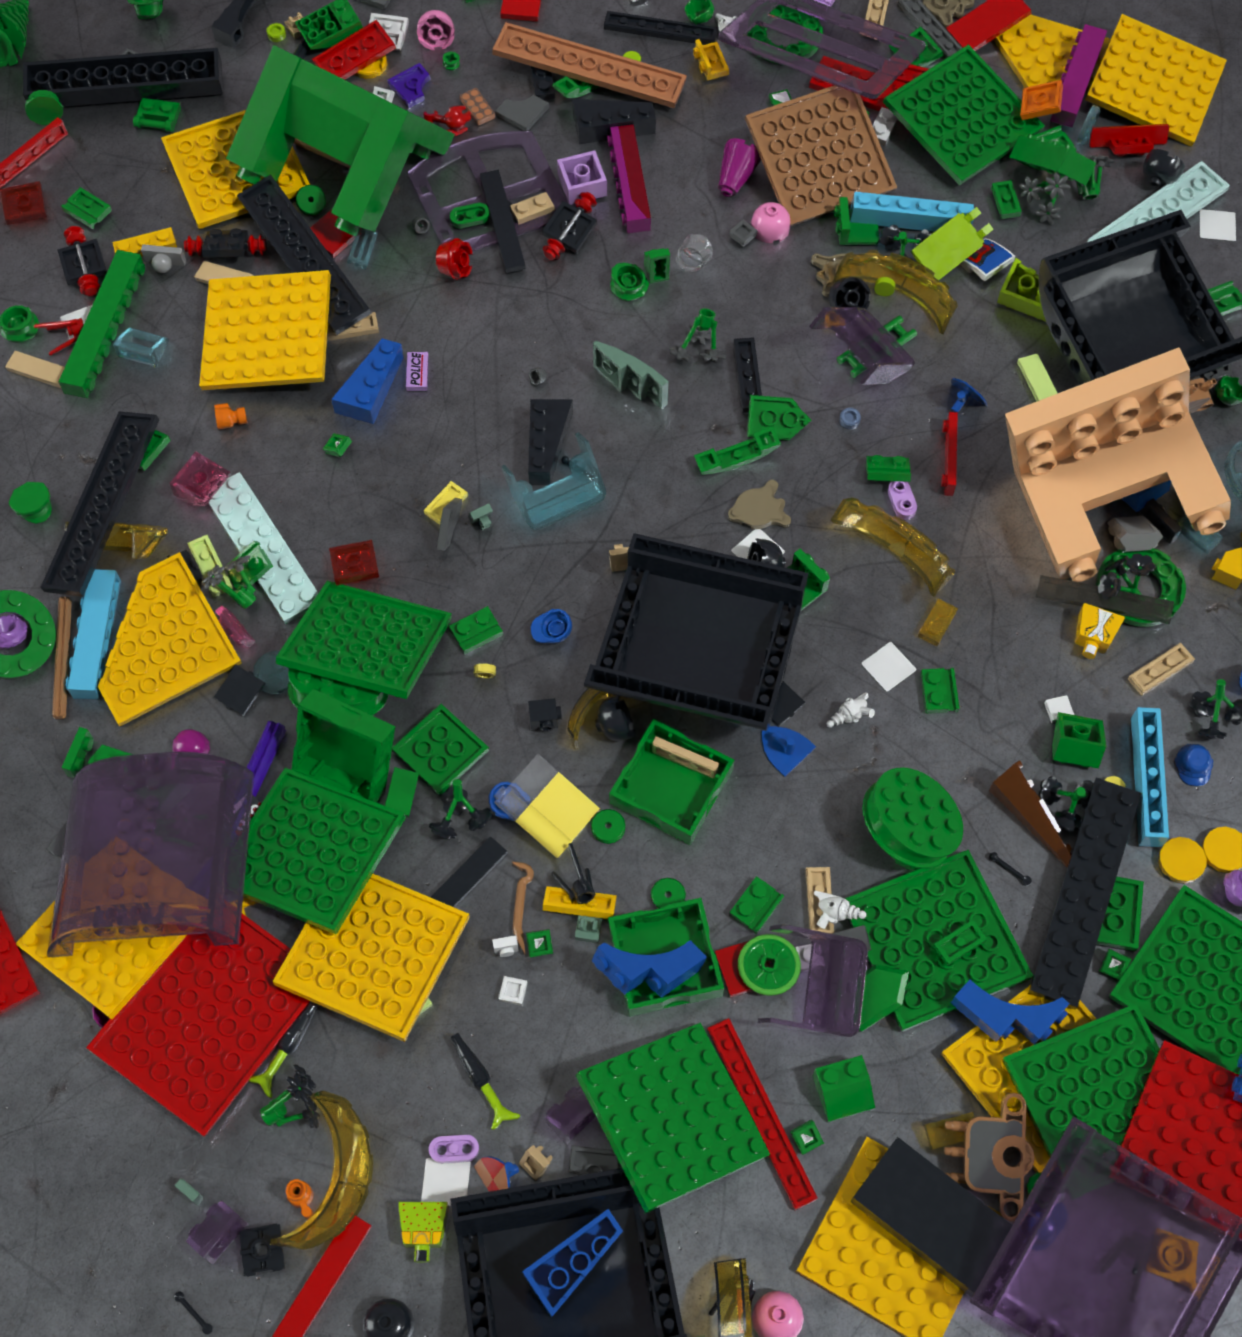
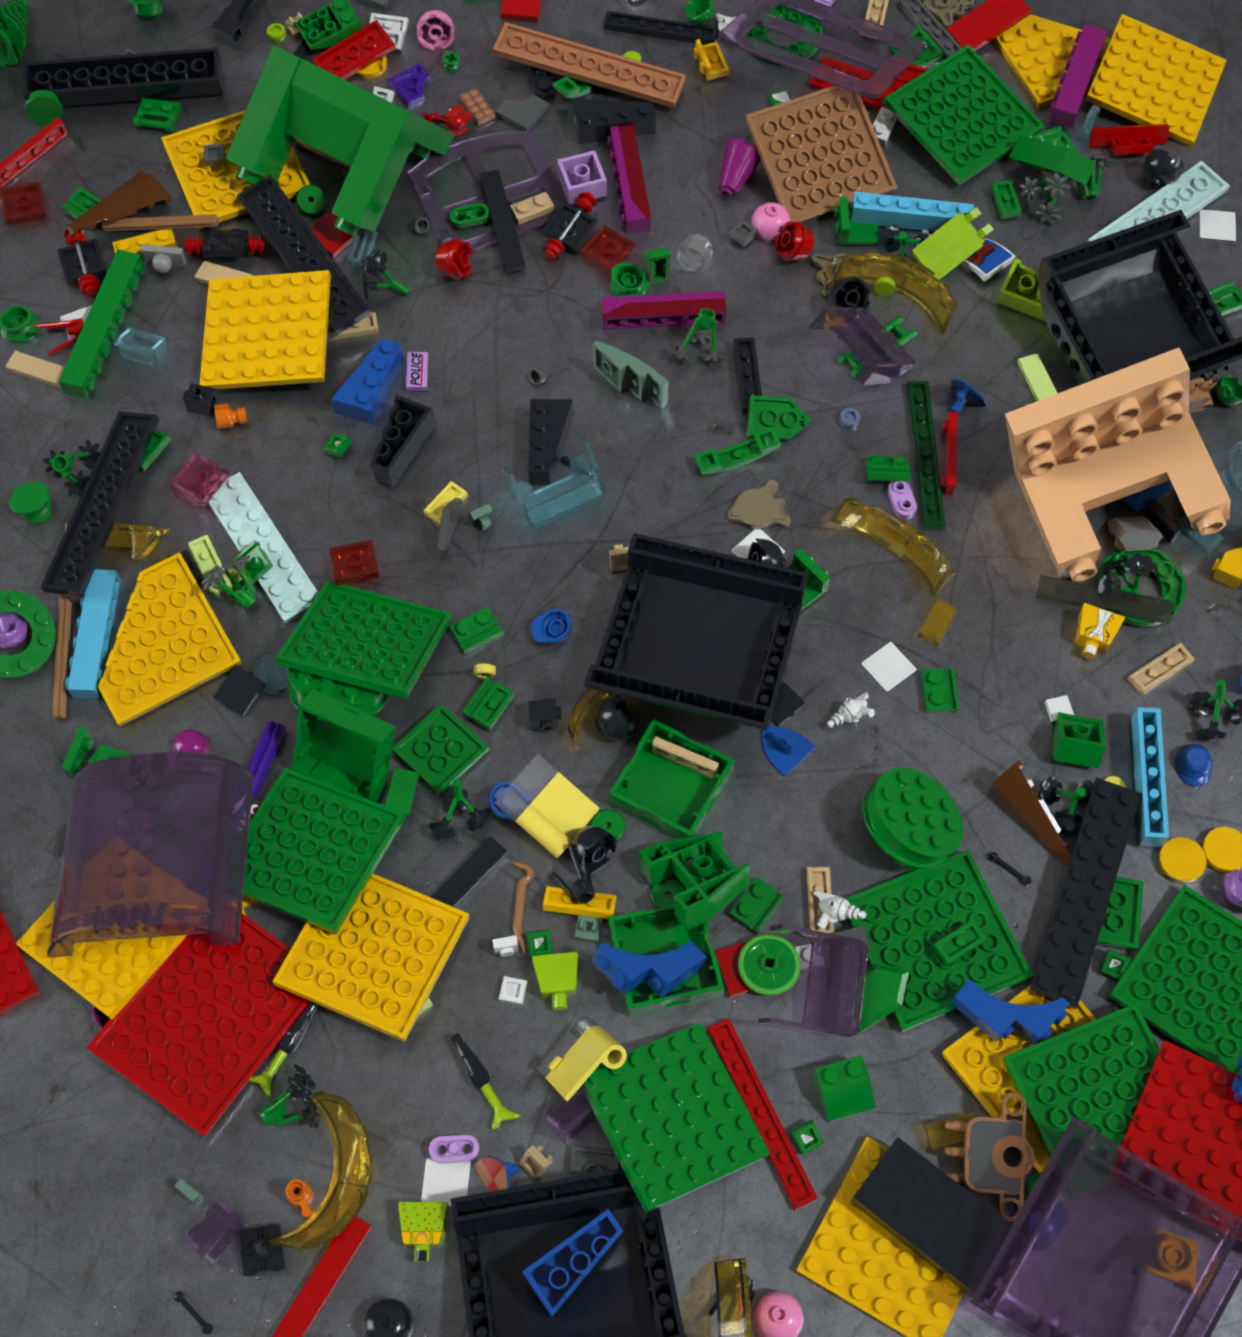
clear pink plate [215,605,255,648] -> none
orange tile [1020,80,1063,120] -> none
none -> black plant [43,440,100,497]
none -> reddish brown wedge [68,171,172,235]
none -> medium nougat axle [102,214,219,231]
none -> black brick [183,383,219,417]
none -> dark grey plate [204,143,226,166]
none -> black plant [362,250,410,300]
none -> black wedge [370,394,437,487]
none -> green plate [462,677,515,731]
none -> lime torso [532,951,579,1011]
none -> light yellow door [536,1016,627,1101]
none -> black cylinder [570,826,617,874]
none -> clear red plate [581,225,637,274]
none -> magenta brick [602,291,727,330]
none -> green wedge [639,832,750,930]
none -> red cone [775,221,814,261]
none -> dark green tile [907,381,946,531]

